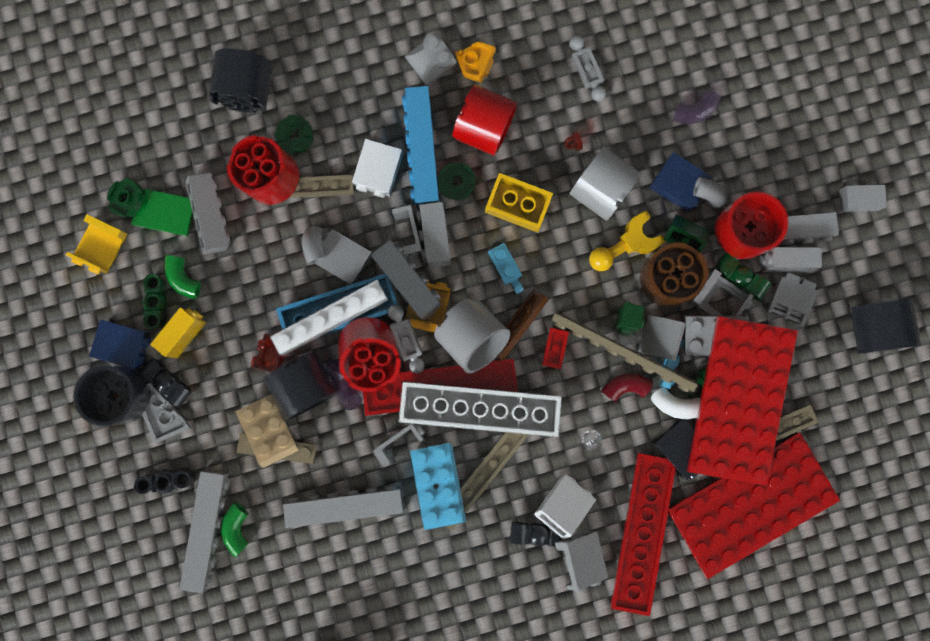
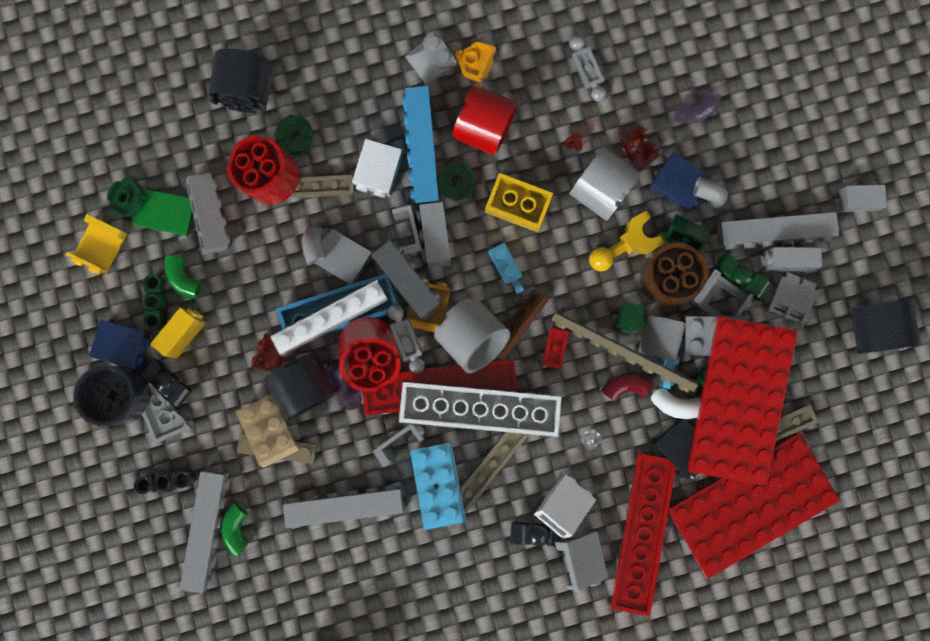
red brick [715,192,788,259] -> none
none -> clear red cylinder [620,124,661,169]

